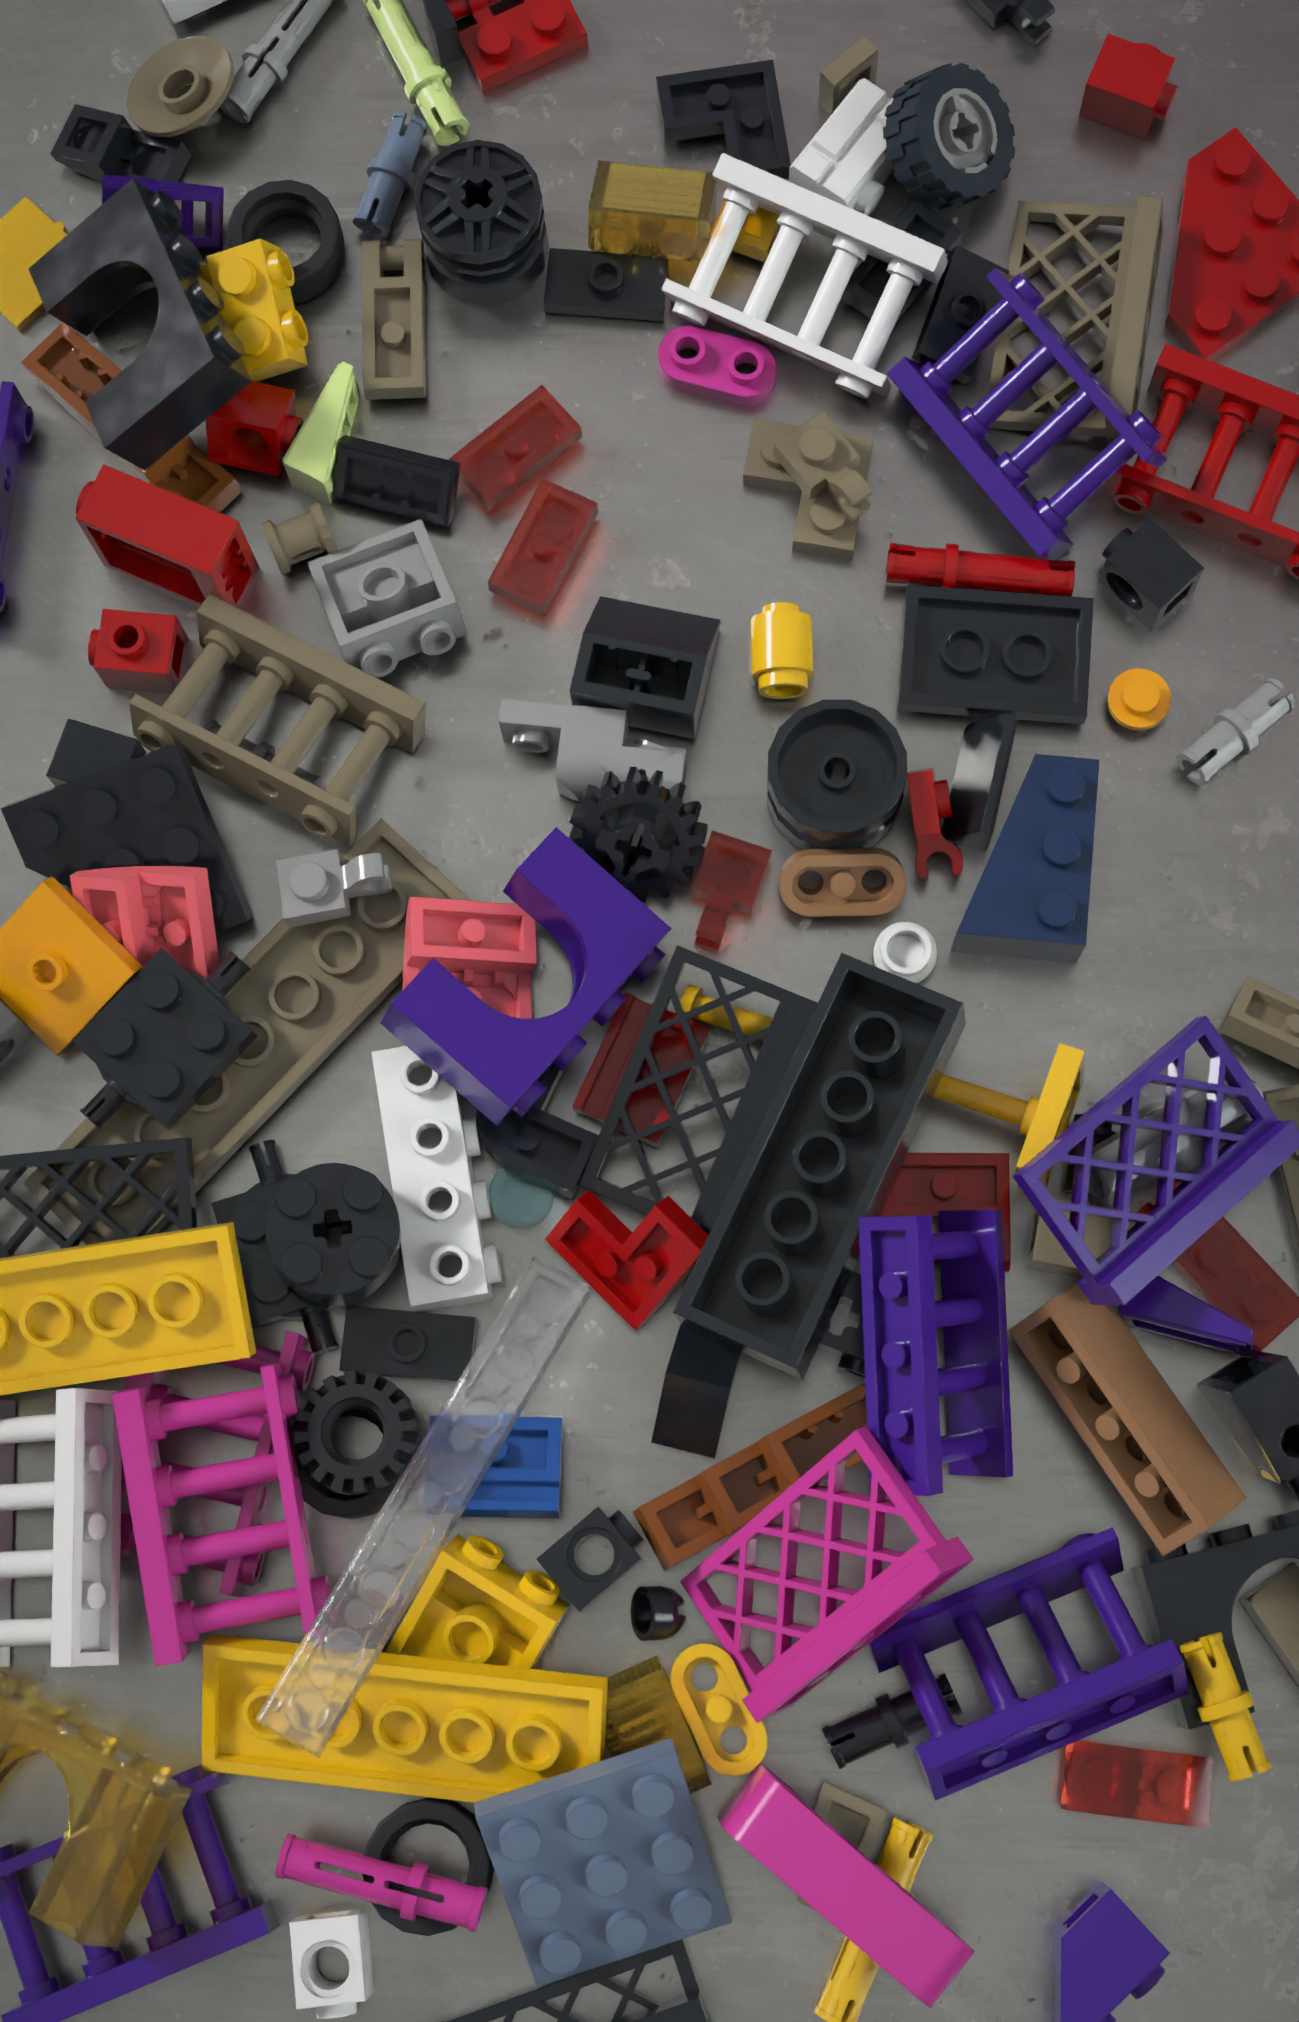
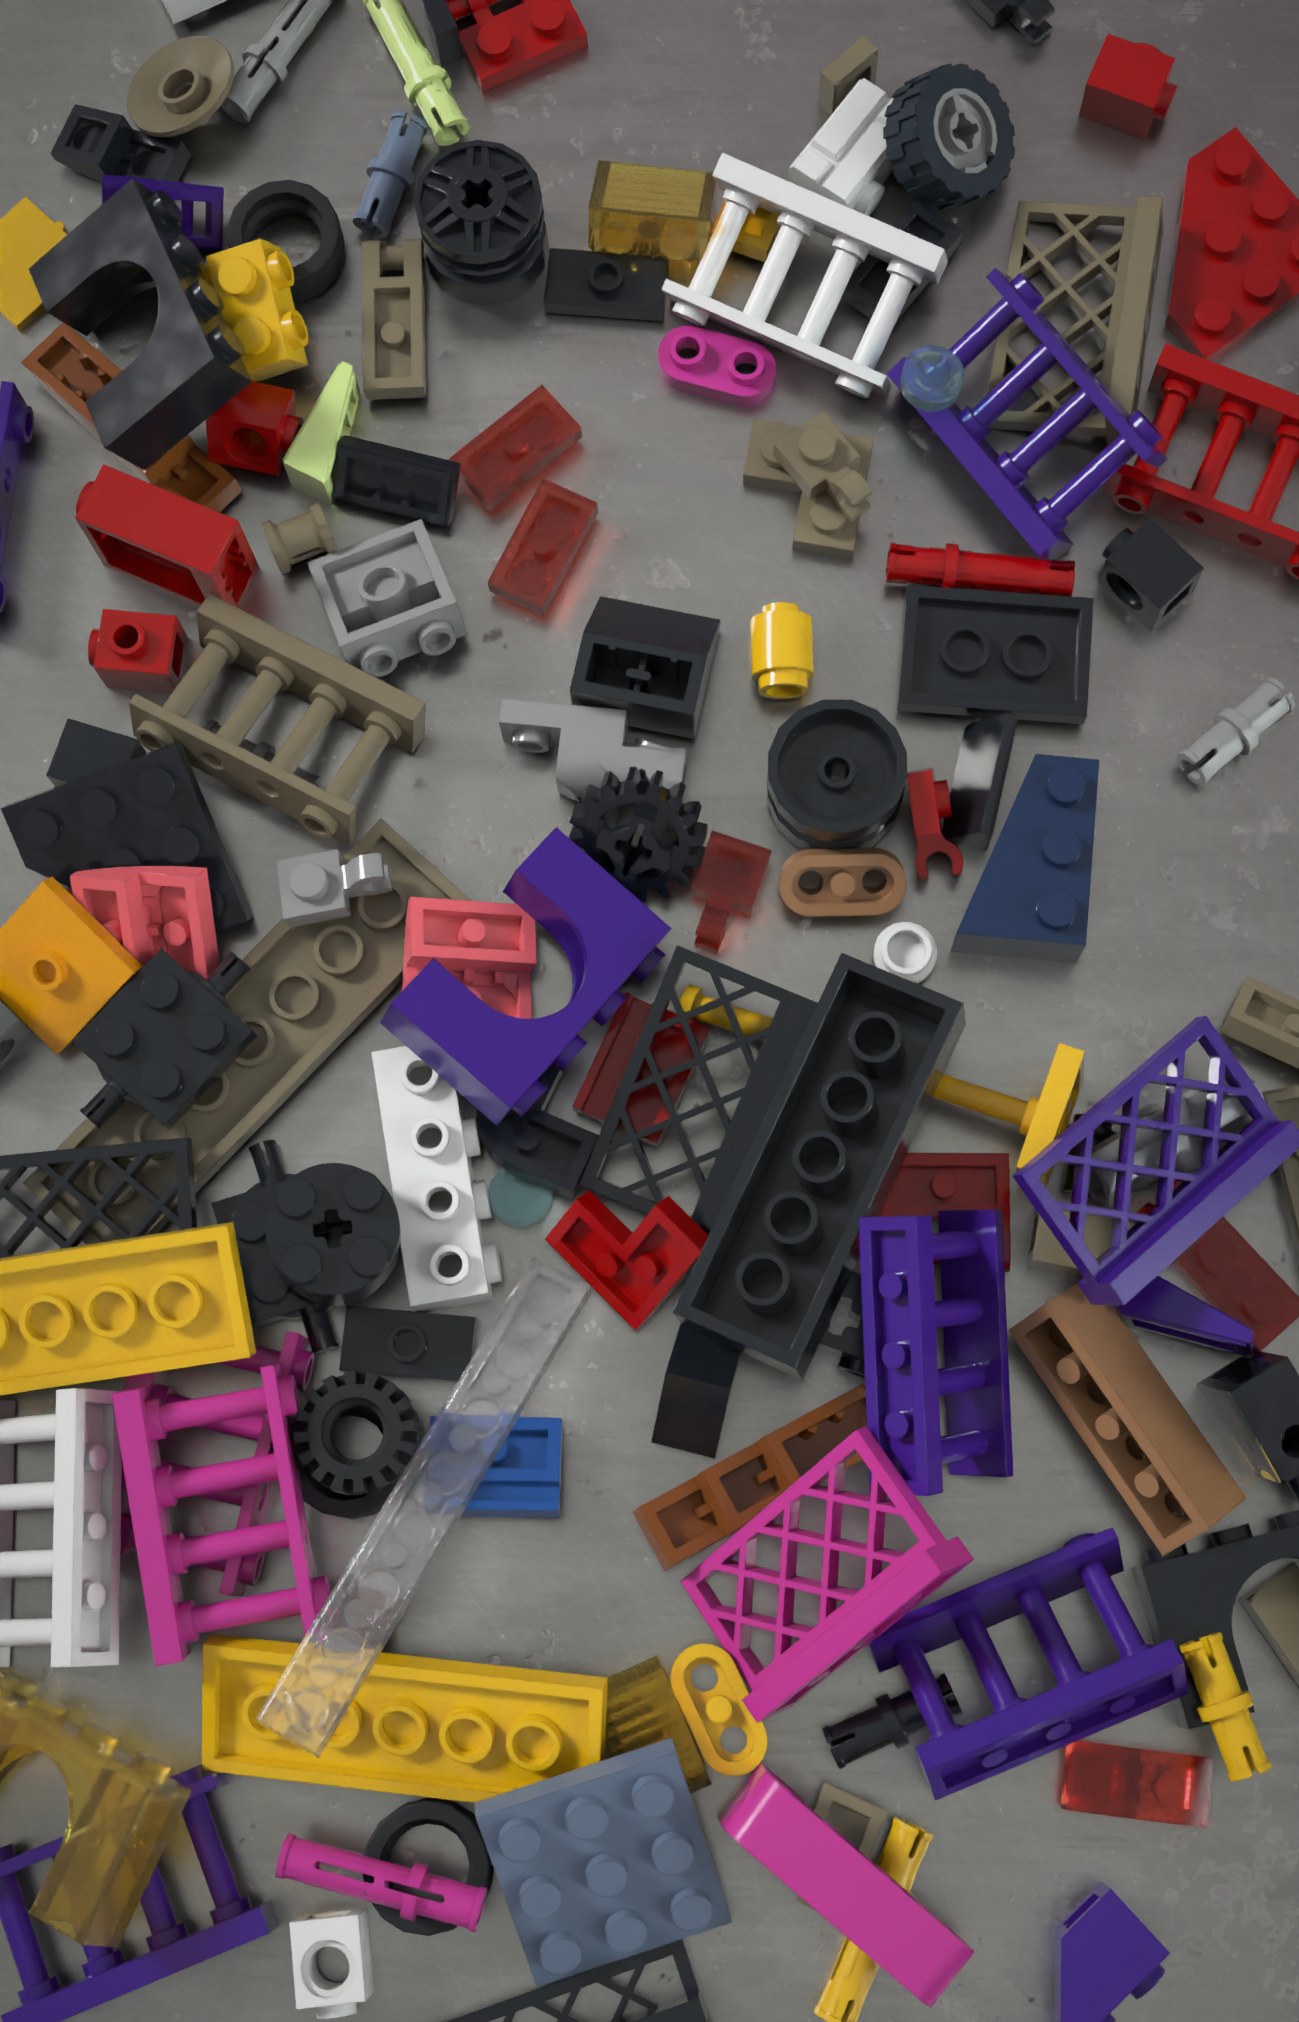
yellow plate [385,1534,570,1669] -> none
black brick [537,1506,644,1612] -> none
black hinge [631,1586,686,1641] -> none
black plate [656,60,791,179] -> none
black plate [911,245,1010,384] -> none
light orange plate [1107,668,1171,731] -> none
none -> clear light blue tile [900,345,964,412]

